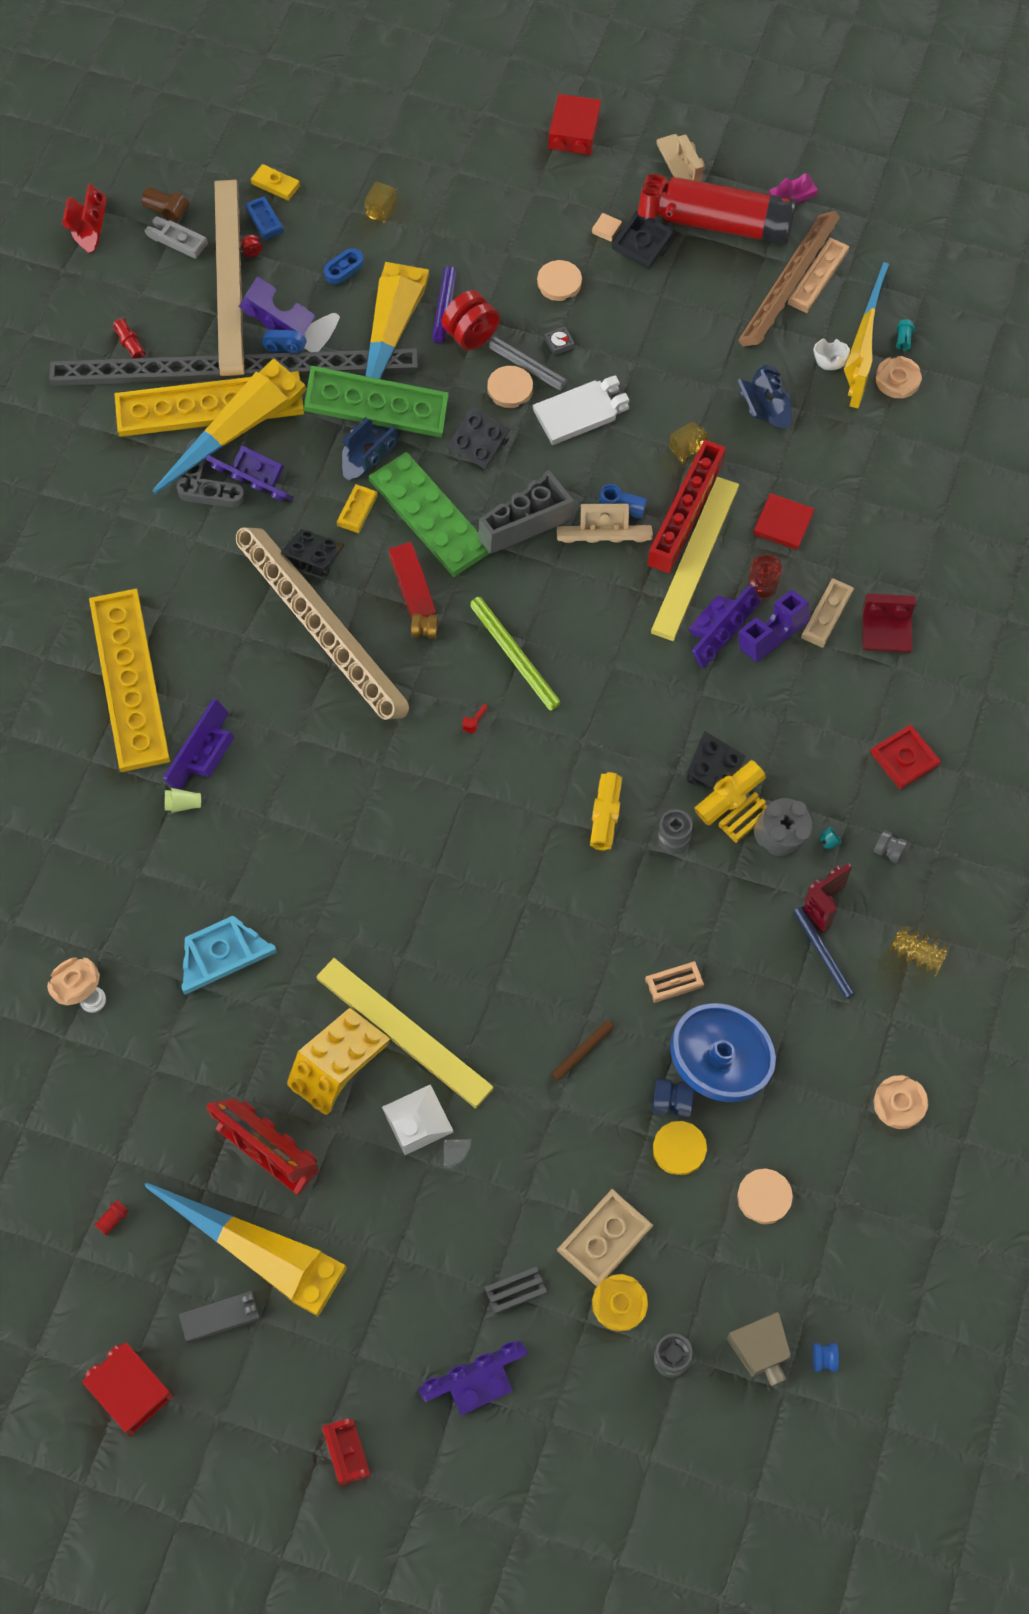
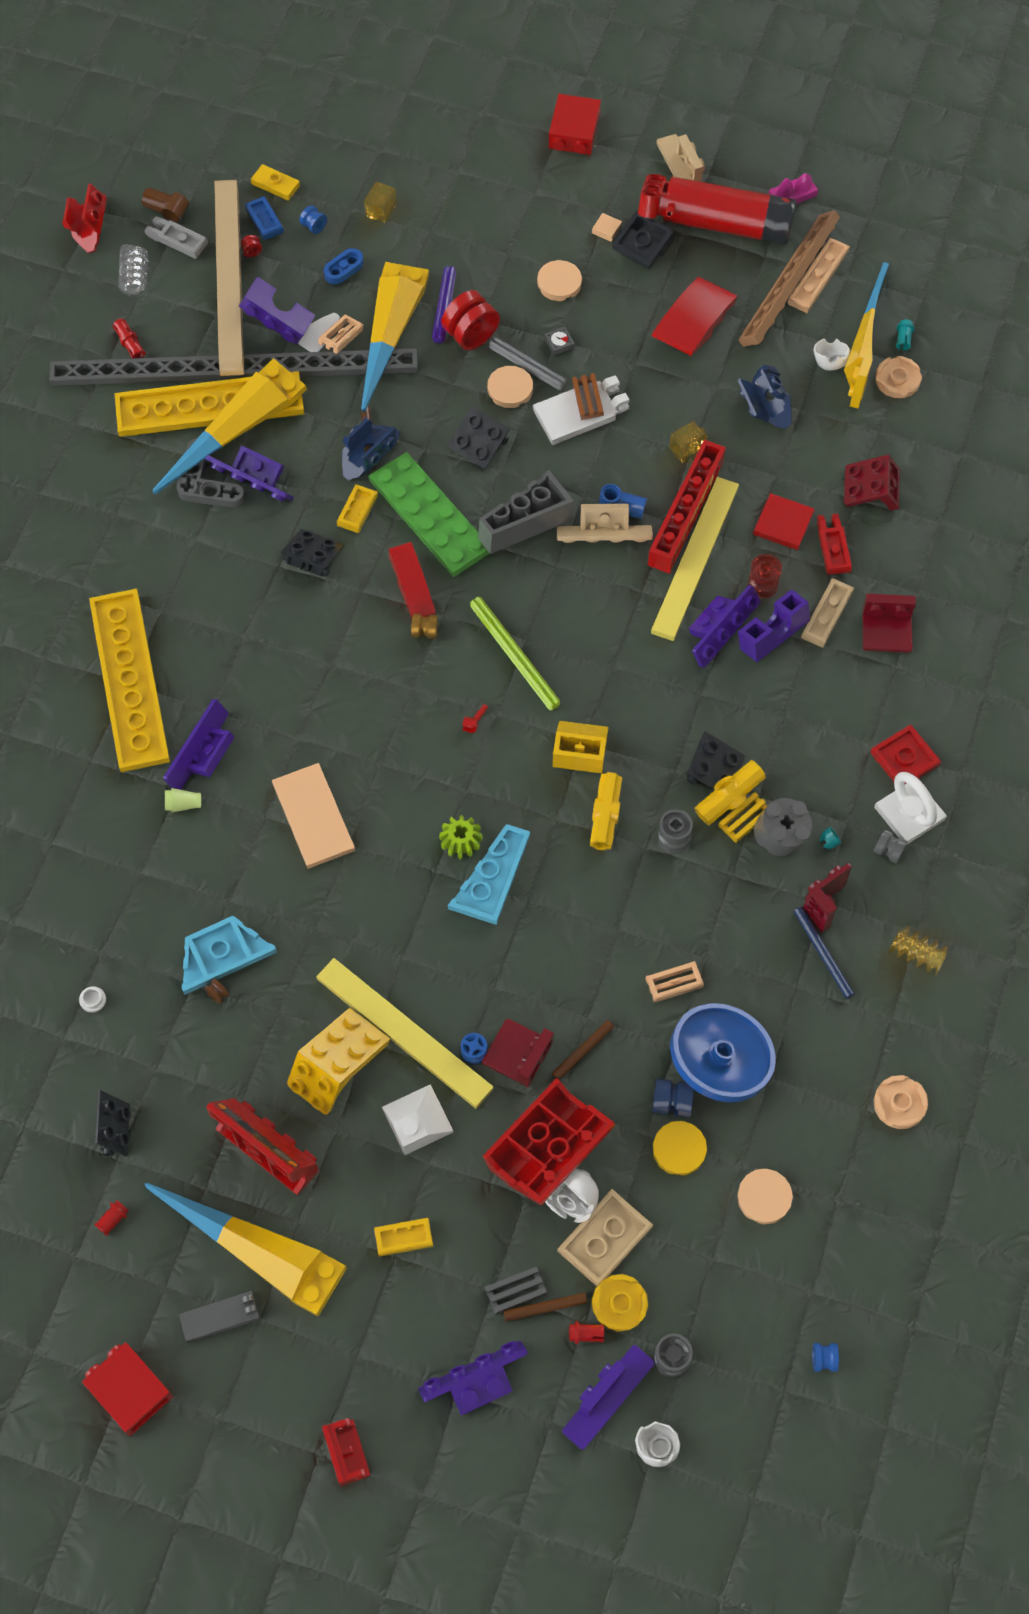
light nougat tile [47,957,100,1005] -> none
tan beam [236,527,409,720] -> none
blue plate [262,330,307,353] -> none
bright green plate [303,366,448,438] -> none
clear tile [444,1139,471,1169] -> none
dark tan torso [727,1312,791,1387] -> none
none -> black hinge [95,1090,131,1157]
none -> clear piece [118,244,148,296]
none -> reddish brown bush [204,979,230,1004]
none -> light nougat tile [272,763,355,869]
none -> blue wheel [299,205,328,234]
none -> light nougat tile [318,314,364,354]
none -> yellow plate [374,1218,433,1257]
none -> lime gear [439,814,483,860]
none -> medium azure wing [448,824,530,925]
none -> blue wheel [461,1033,487,1065]
none -> dark red bracket [482,1018,554,1088]
none -> red piece [482,1078,616,1206]
none -> reddish brown bar [503,1292,587,1322]
none -> white cylinder [545,1169,599,1223]
none -> yellow slope [553,721,609,773]
none -> dark purple bracket [562,1345,655,1450]
none -> red pin [569,1321,604,1344]
none -> dark orange tile [572,373,604,420]
none -> white hair [635,1421,680,1467]
none -> red slope [652,276,737,356]
none -> red hinge [817,513,852,575]
none -> dark red bracket [844,454,900,511]
none -> white tile [874,772,947,844]

